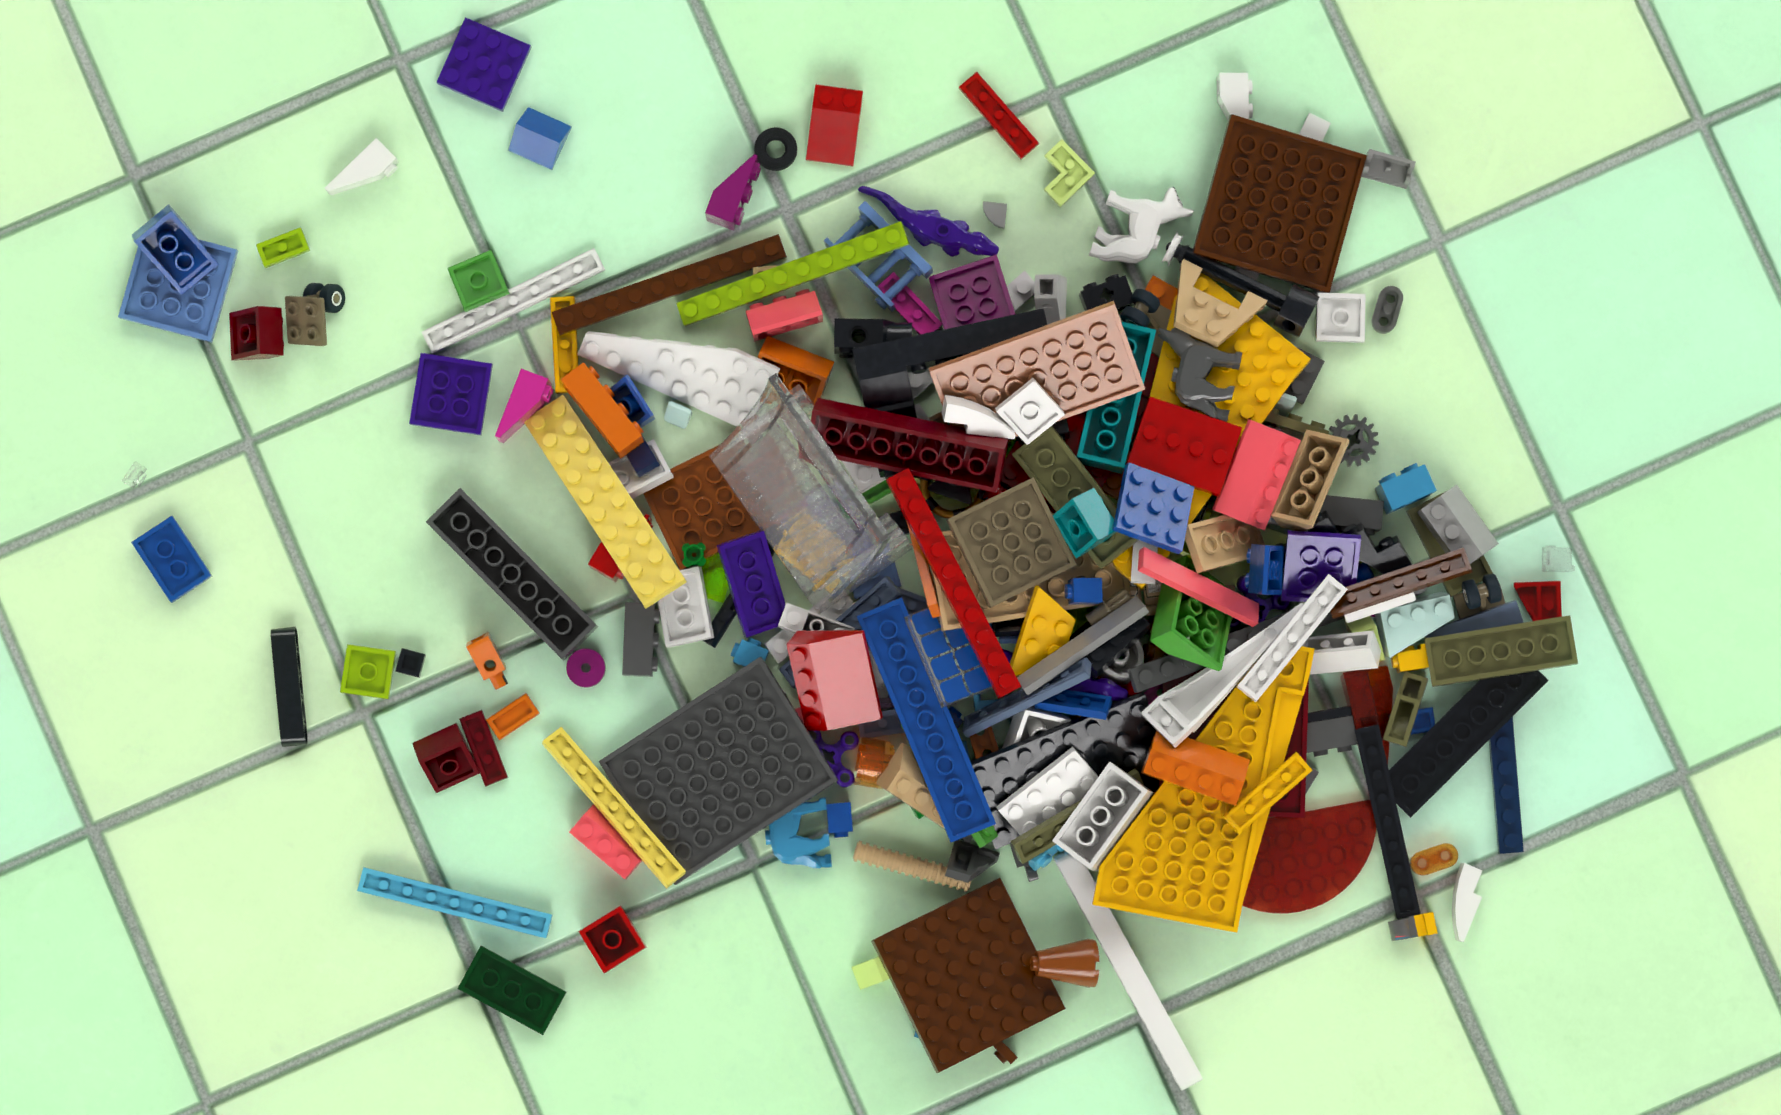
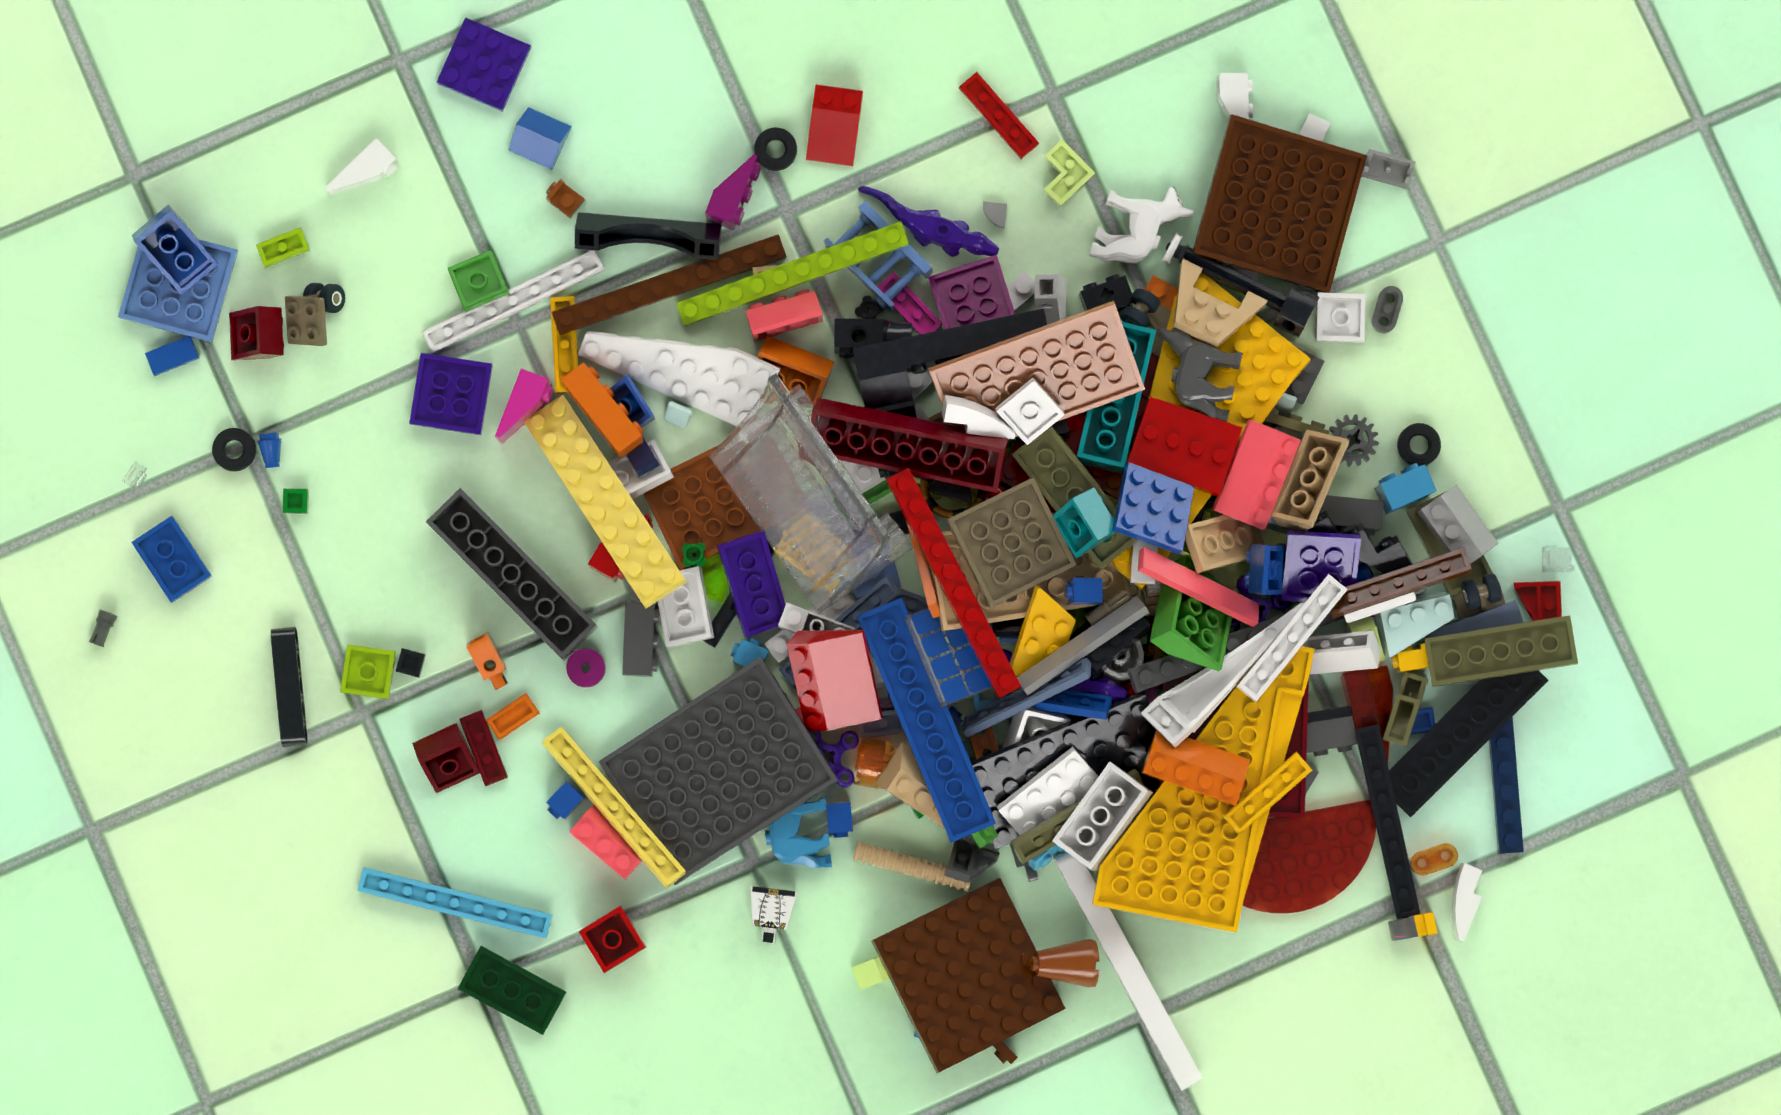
none -> dark grey pin [89,609,118,647]
none -> blue tile [145,336,200,376]
none -> black tyre [212,428,256,472]
none -> blue cone [258,433,282,468]
none -> green plate [282,488,309,514]
none -> dark orange bracket [546,179,585,219]
none -> blue brick [546,781,585,819]
none -> black arch [574,212,722,260]
none -> white torso [751,886,797,943]
none -> black plate [855,296,883,319]
none -> black tyre [1397,423,1441,467]

